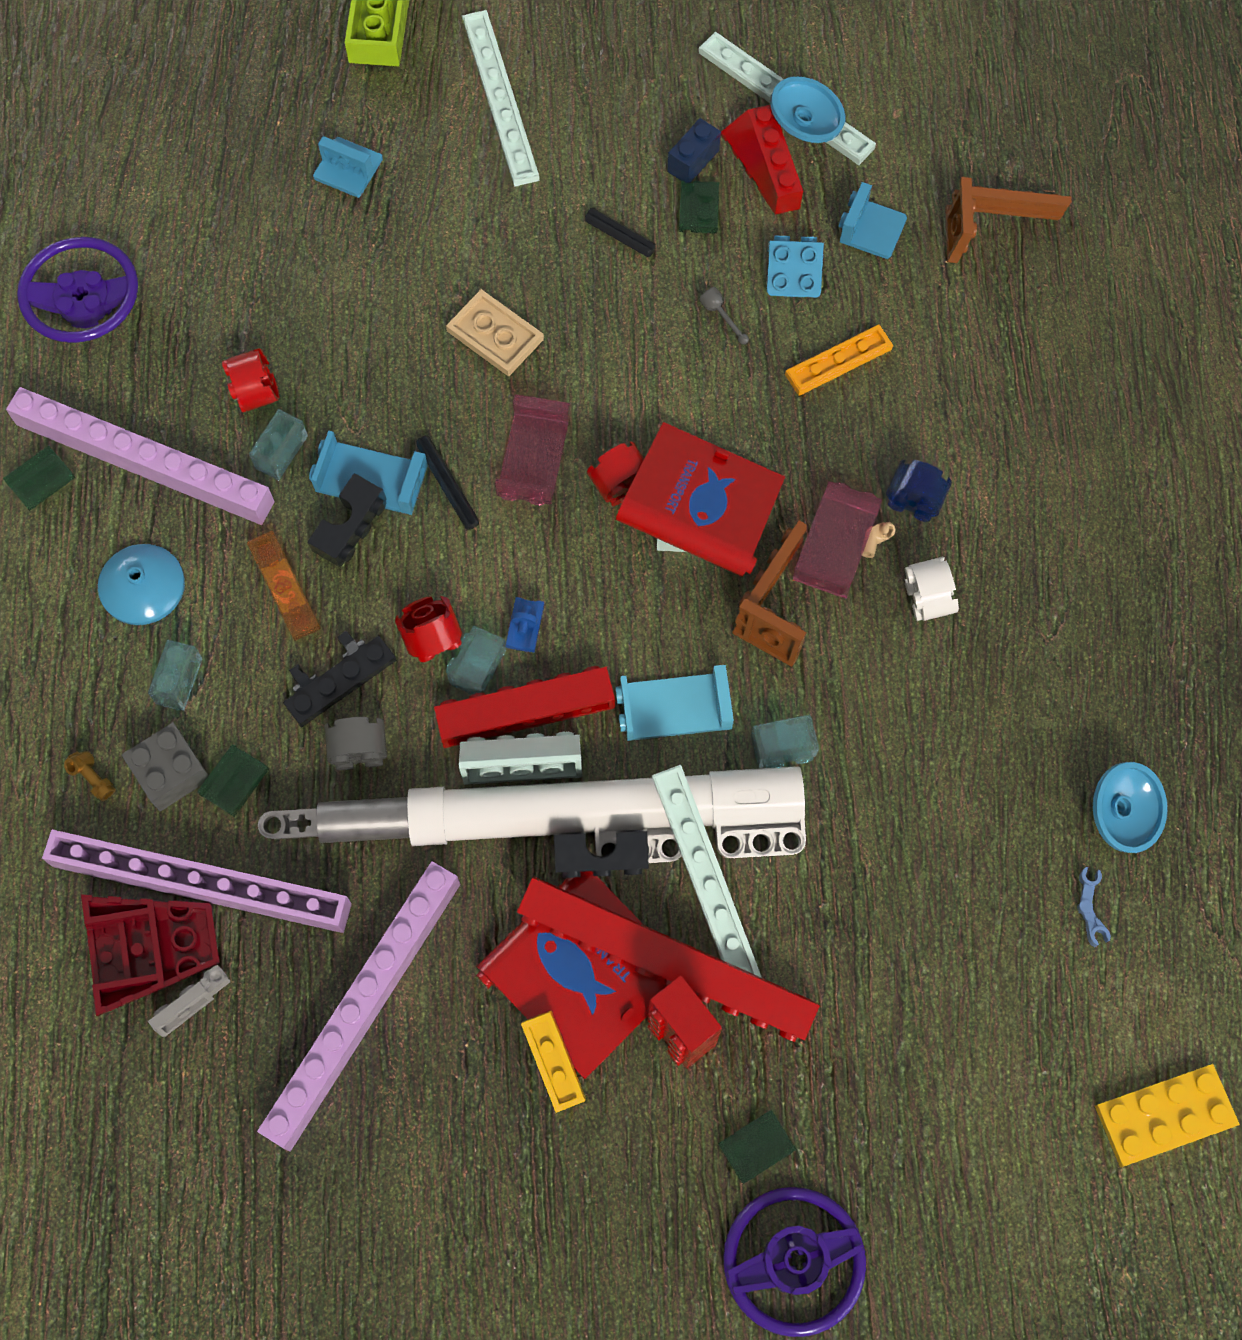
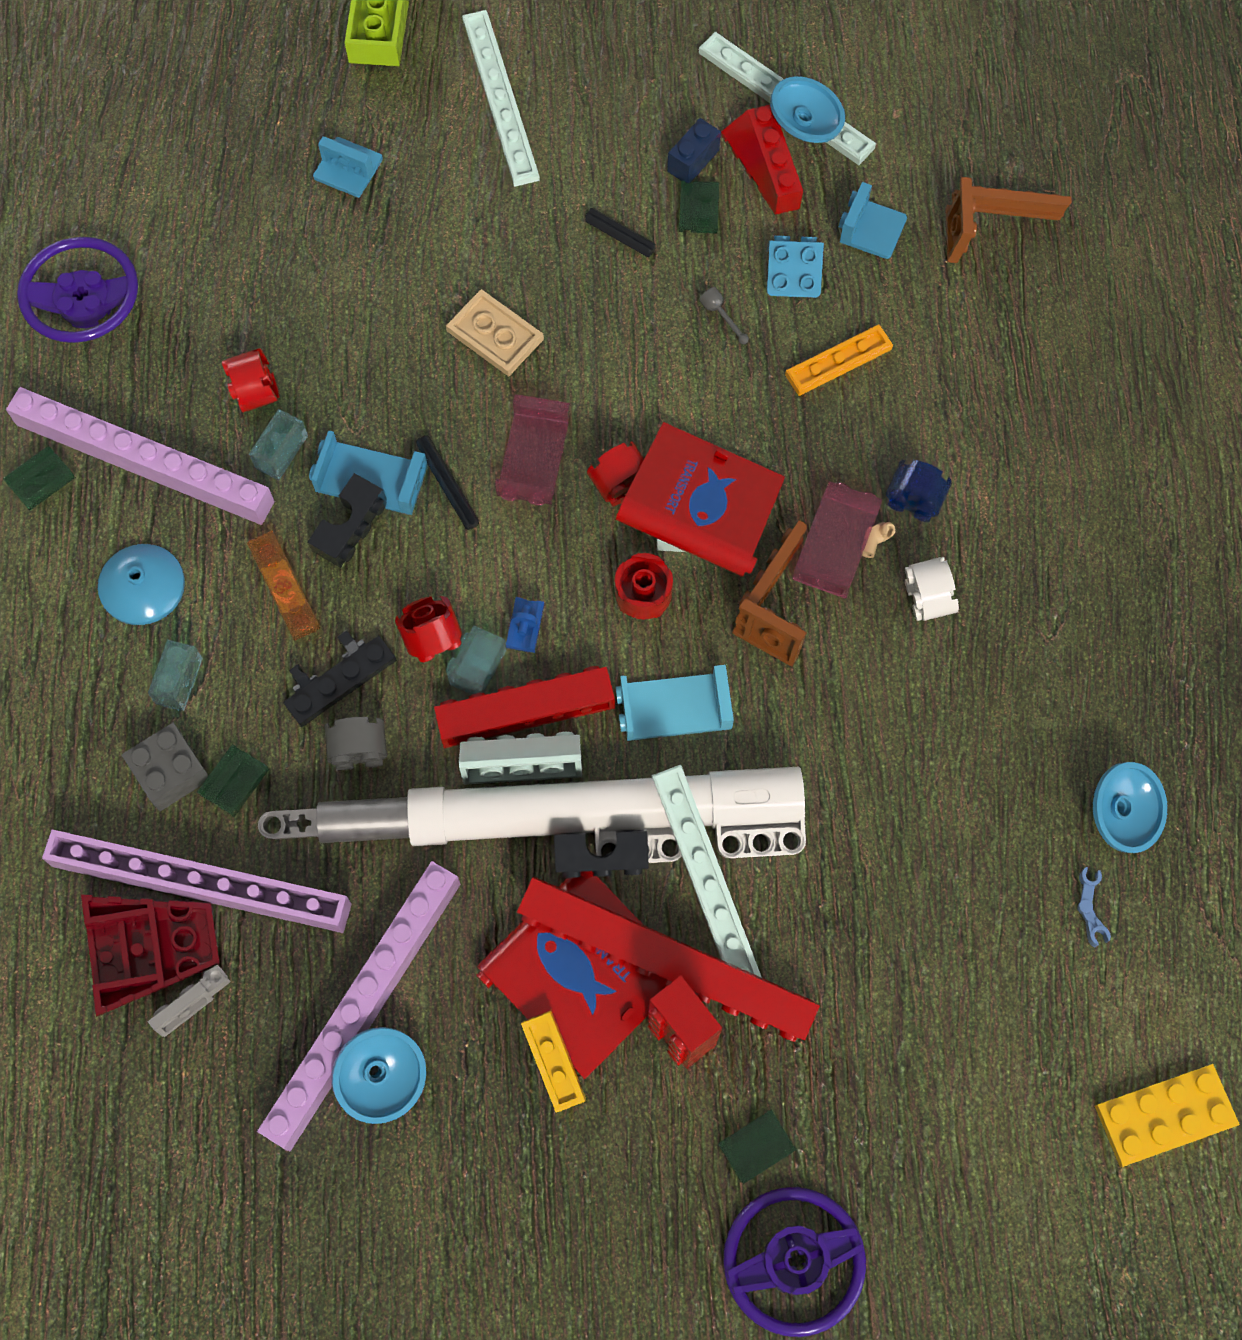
pearl gold bar [64,751,116,801] -> none
clear light blue brick [751,715,819,768] -> none
none -> dark azure dish [332,1027,426,1124]
none -> red brick [615,553,673,619]

